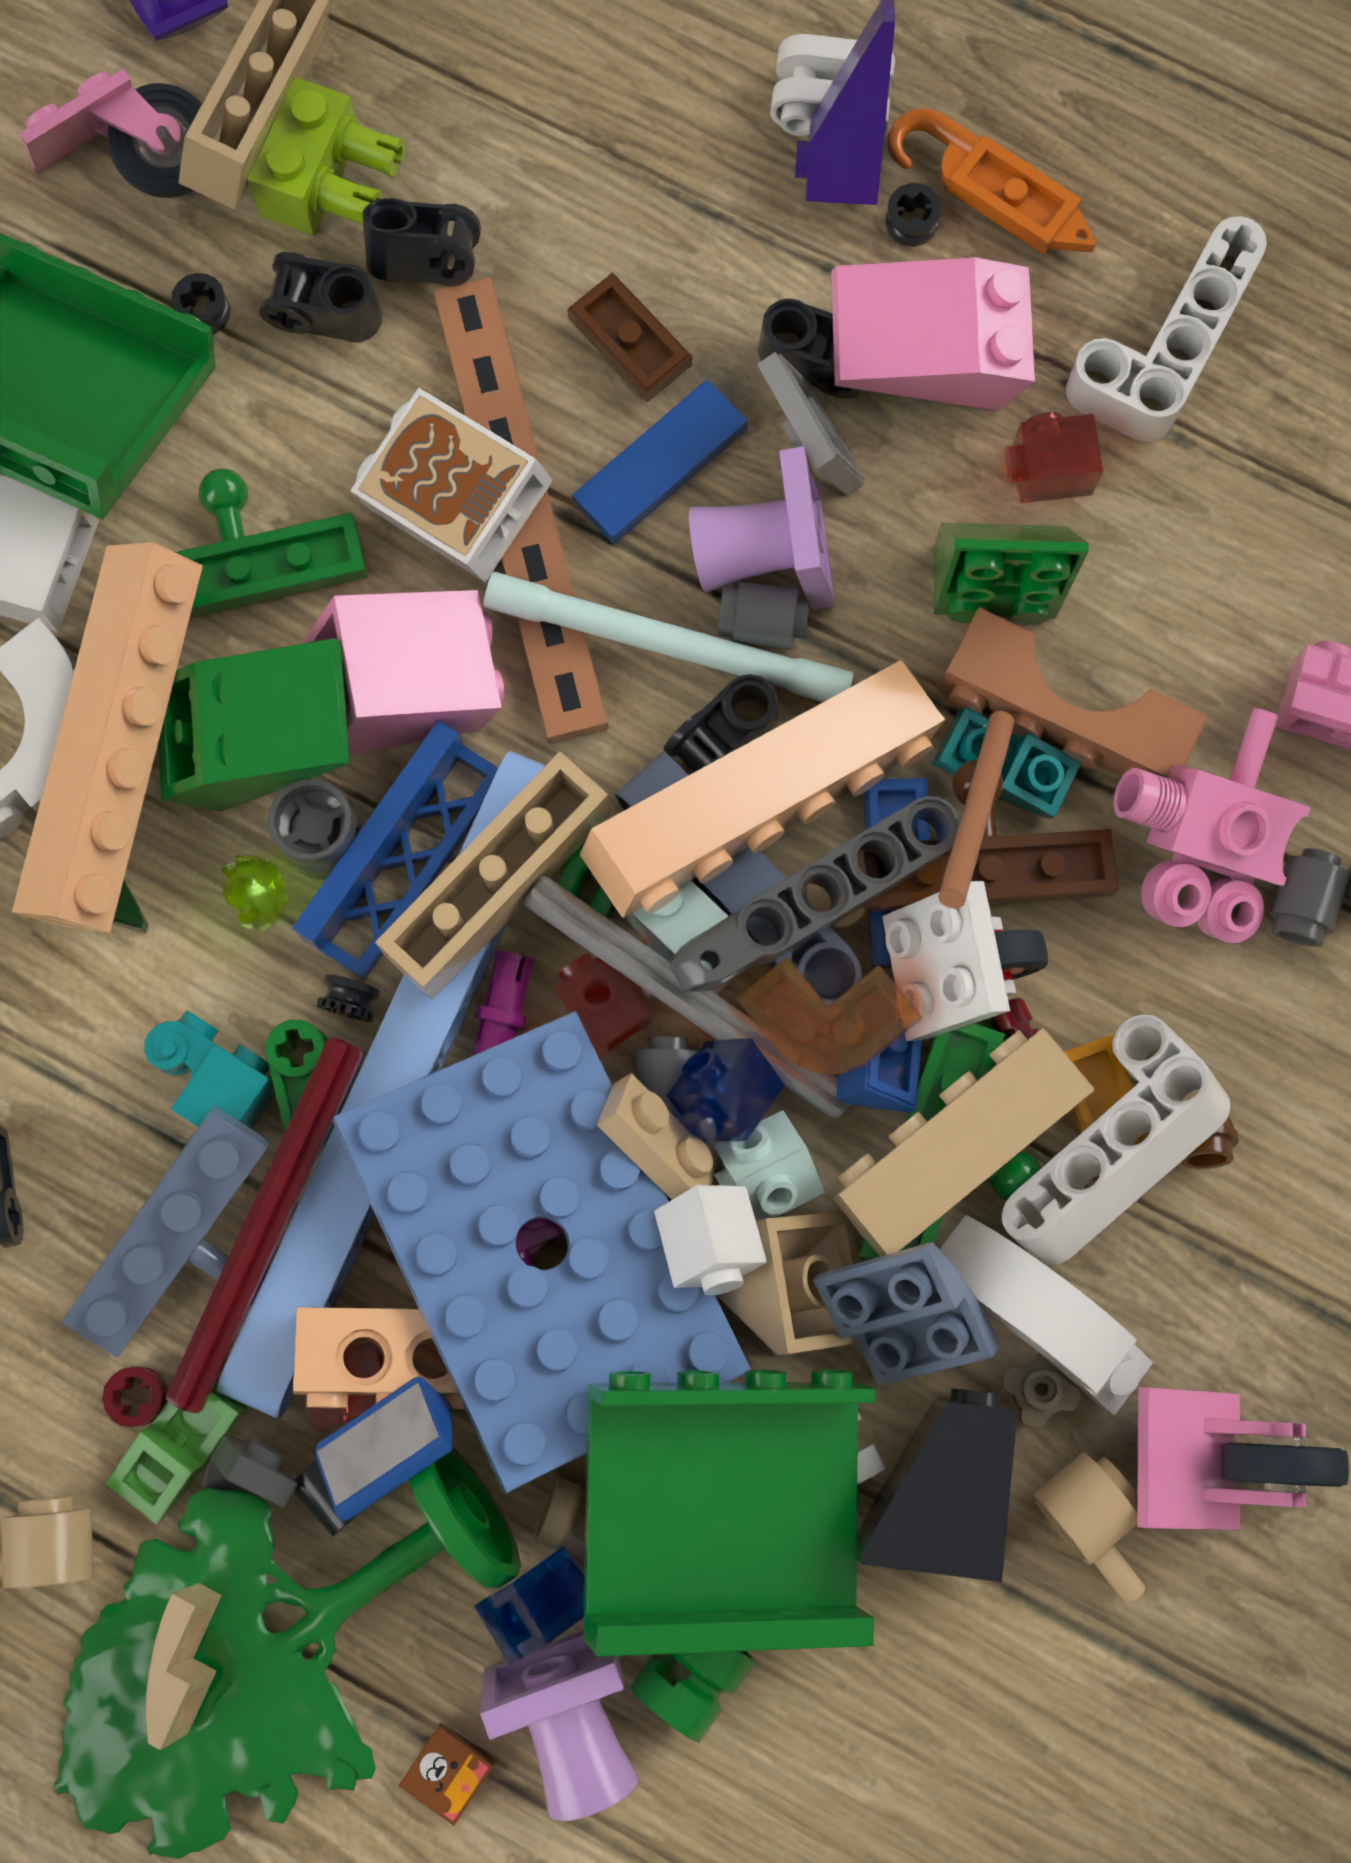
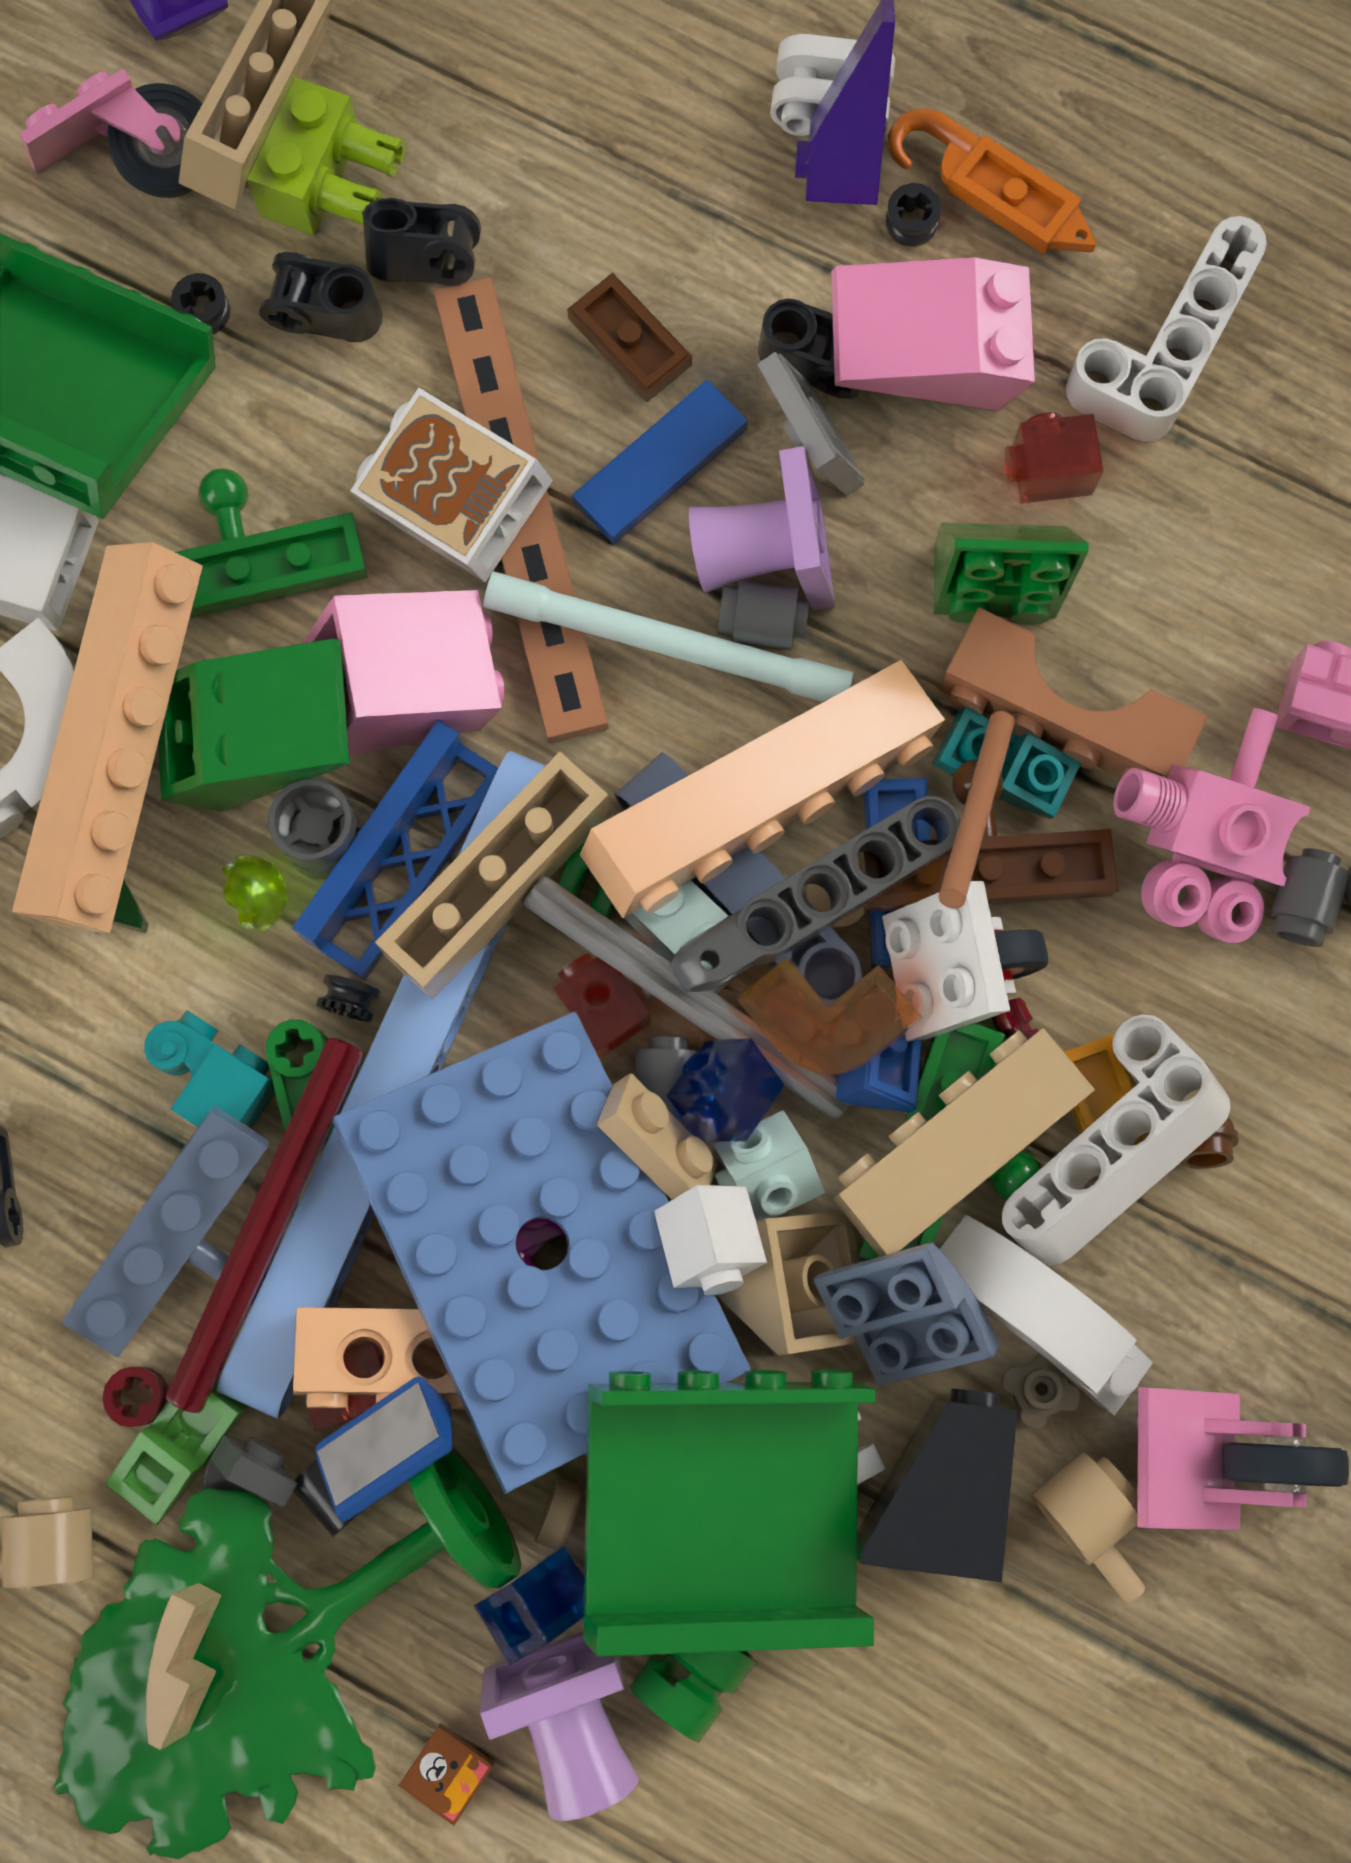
magenta pin [472,950,535,1056] -> none
black piece [663,674,778,772] -> none

